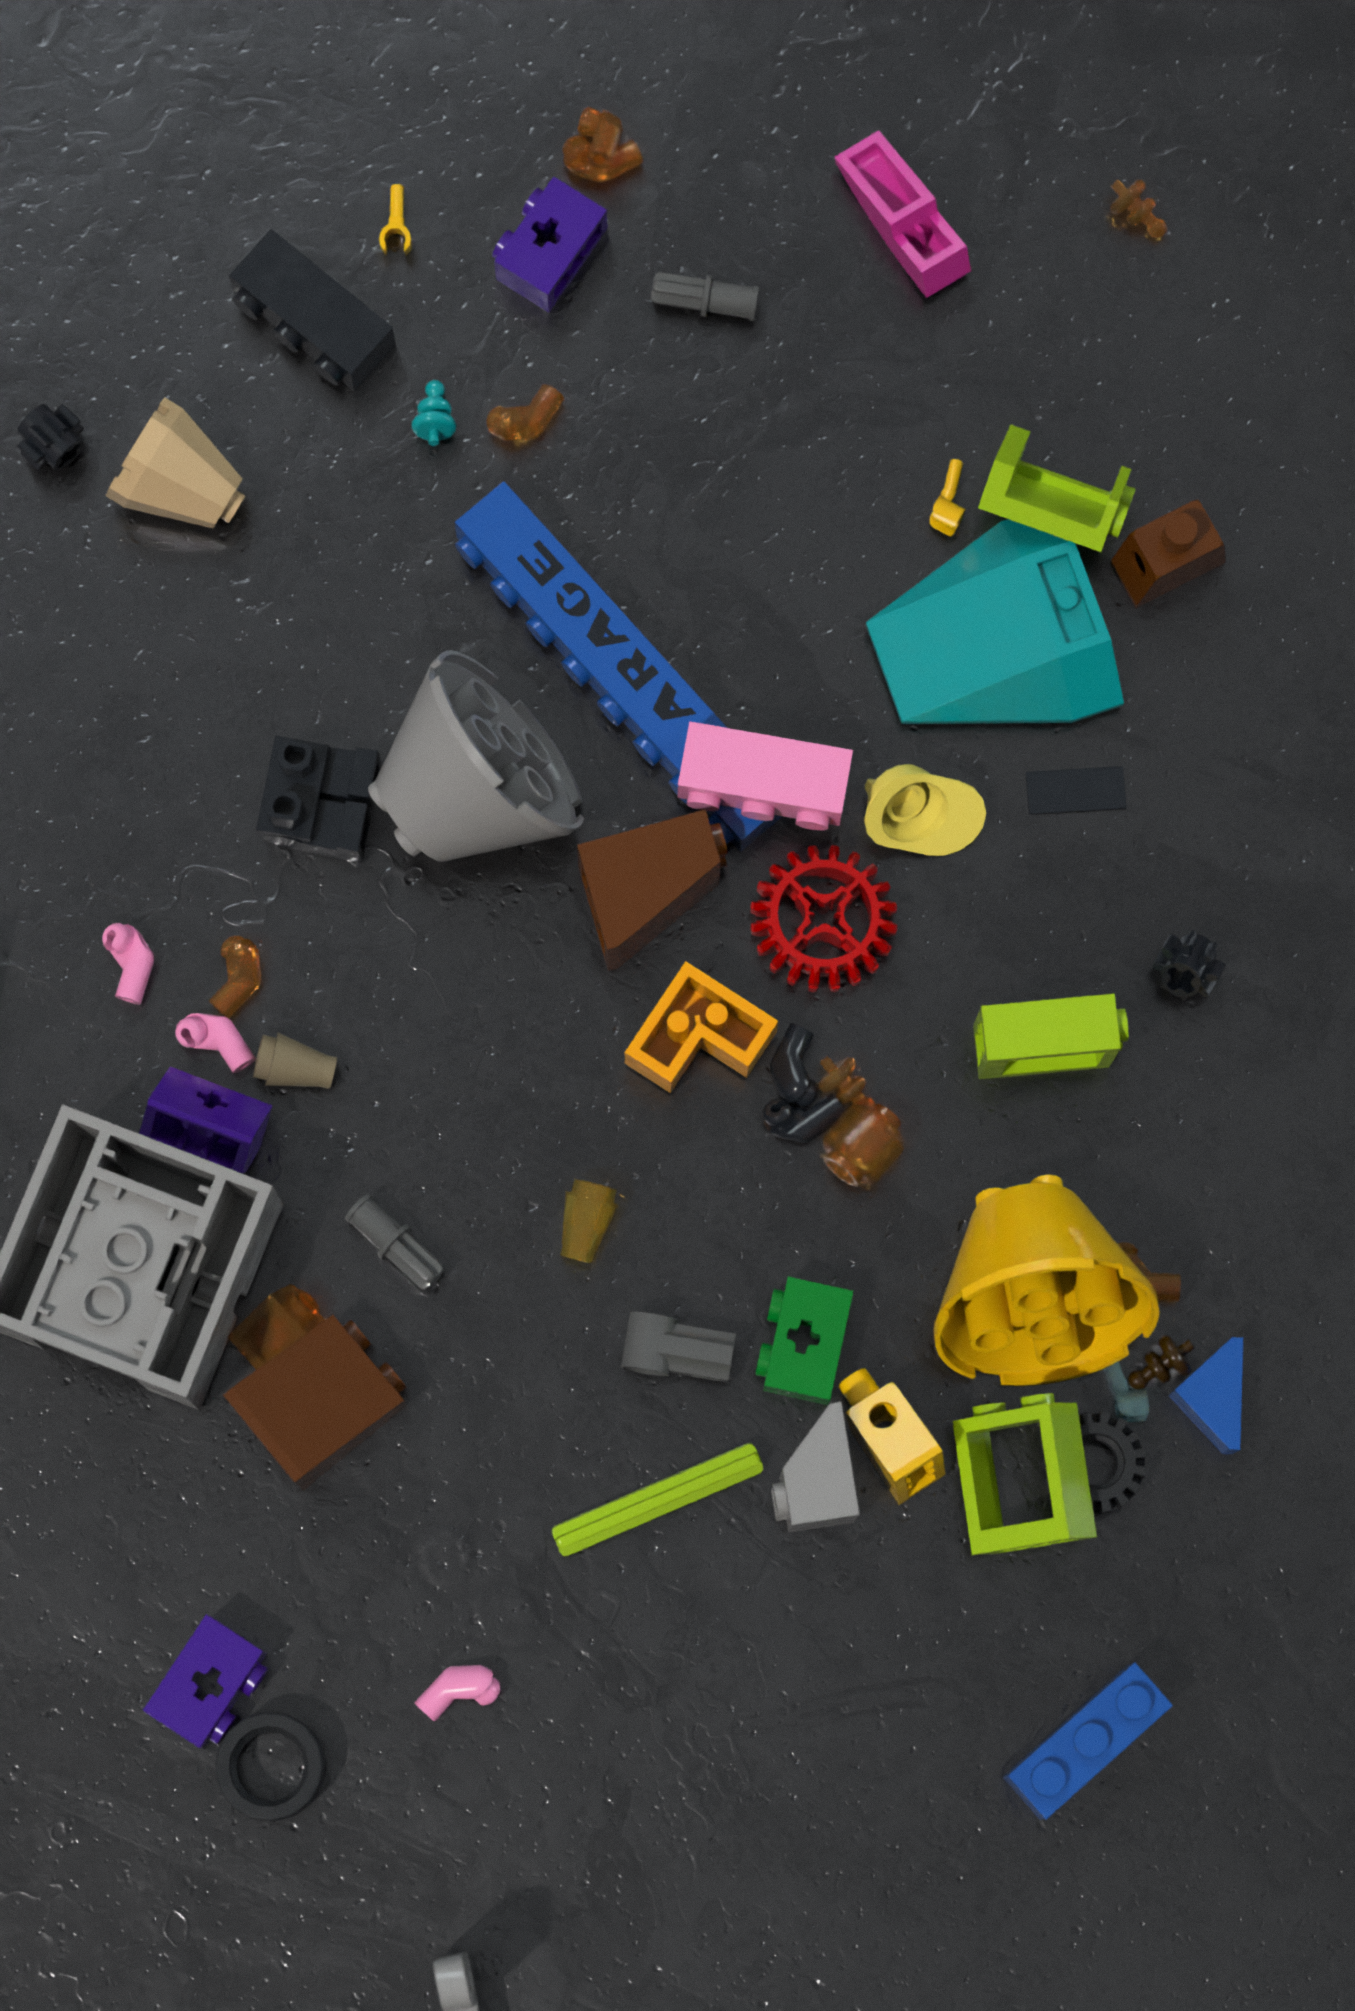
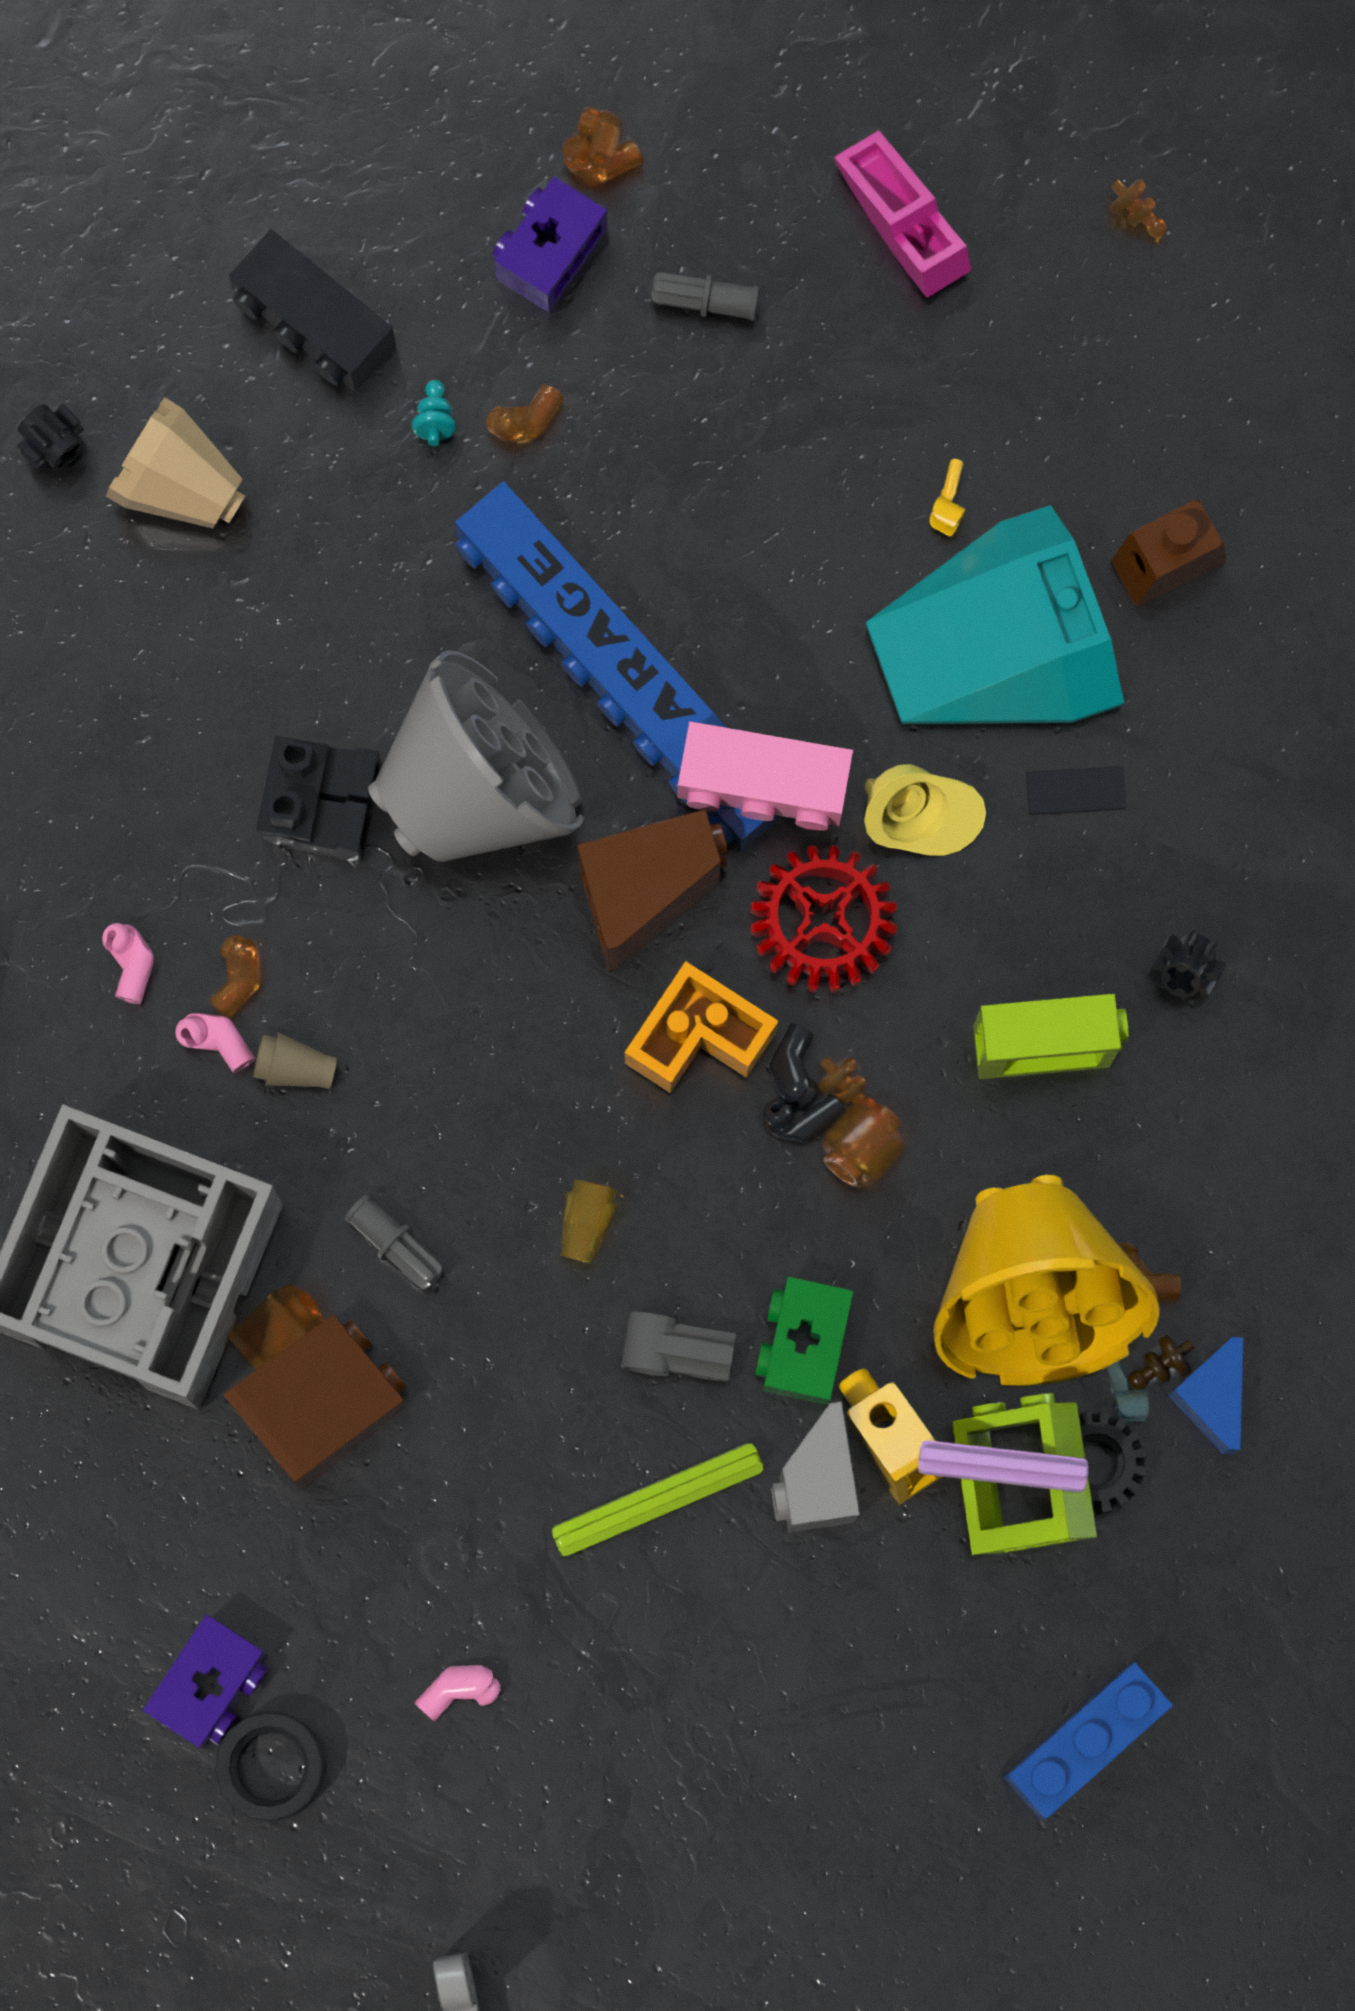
dark purple brick [139,1066,272,1175] -> none
yellow hand [379,184,412,255] -> none
lime panel [978,425,1136,552] -> none
none -> lavender axle [918,1440,1088,1492]

